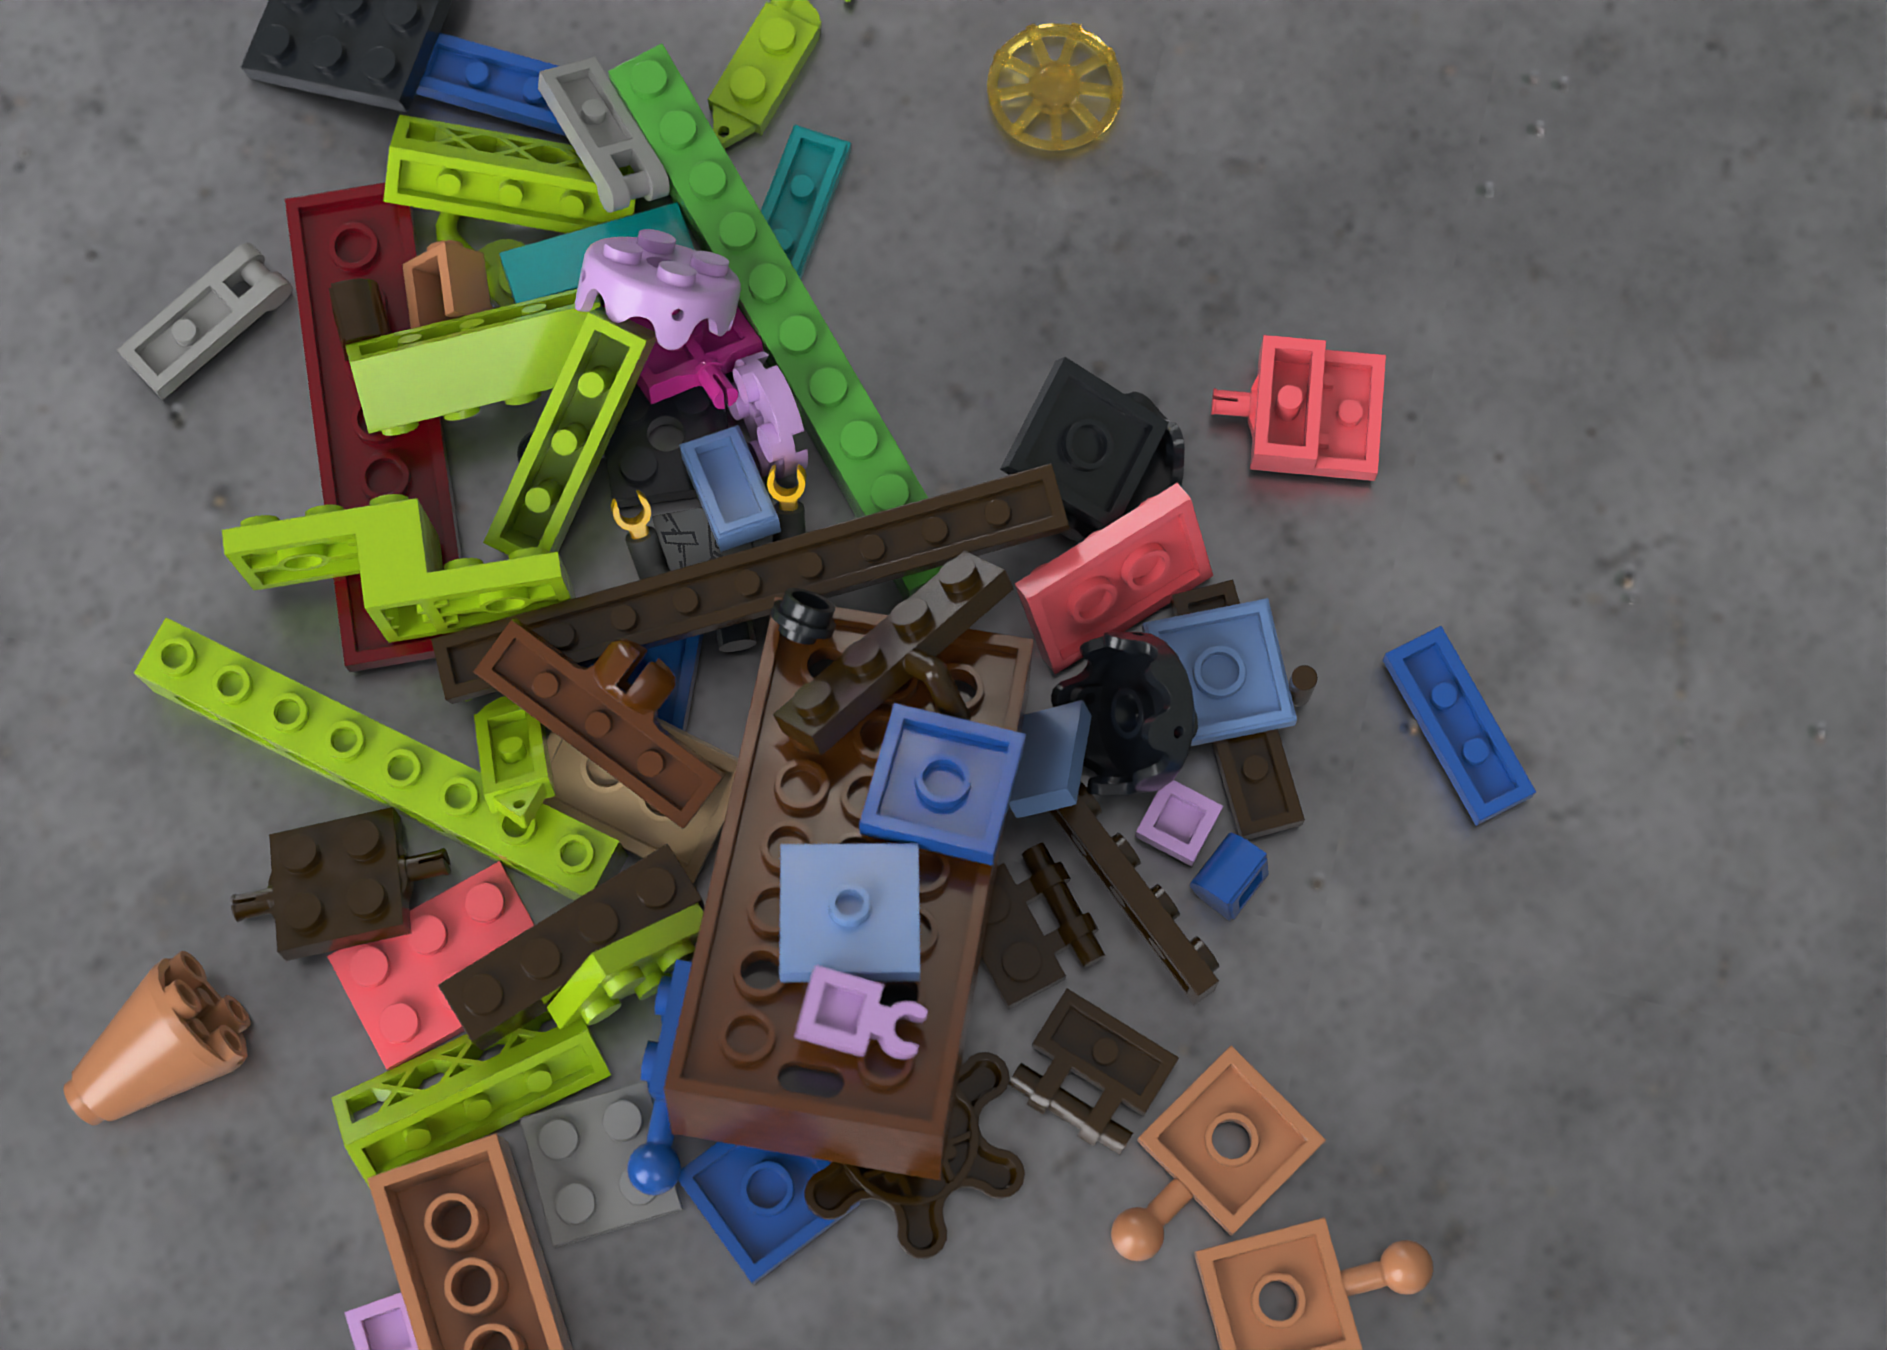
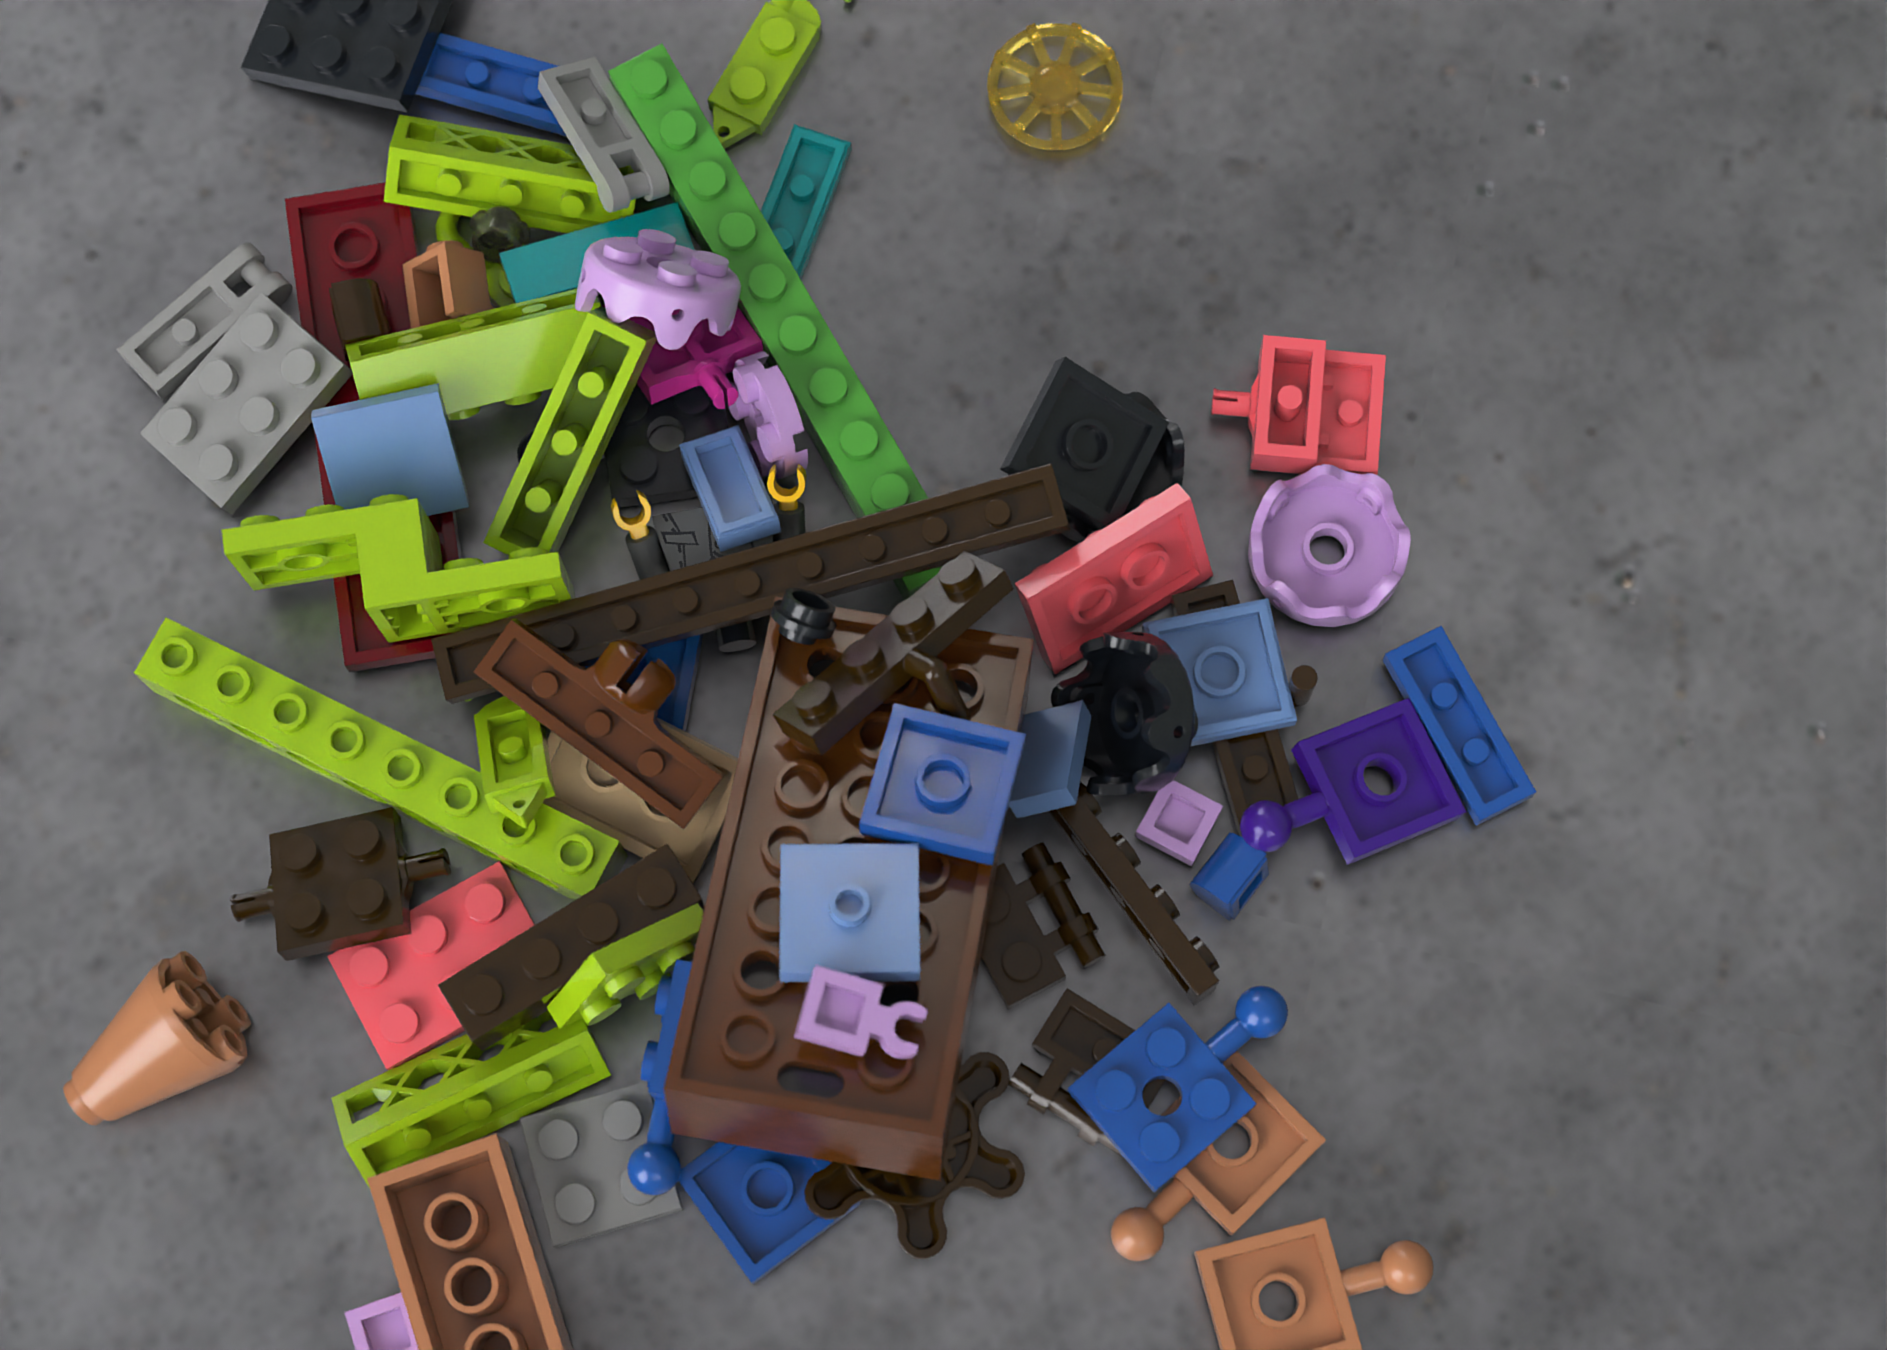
none -> light grey plate [140,292,353,514]
none -> medium blue tile [311,384,469,516]
none -> clear smoke plate [469,206,531,264]
none -> blue plate [1067,985,1288,1193]
none -> dark purple plate [1240,698,1466,865]
none -> lavender plate [1248,464,1411,627]

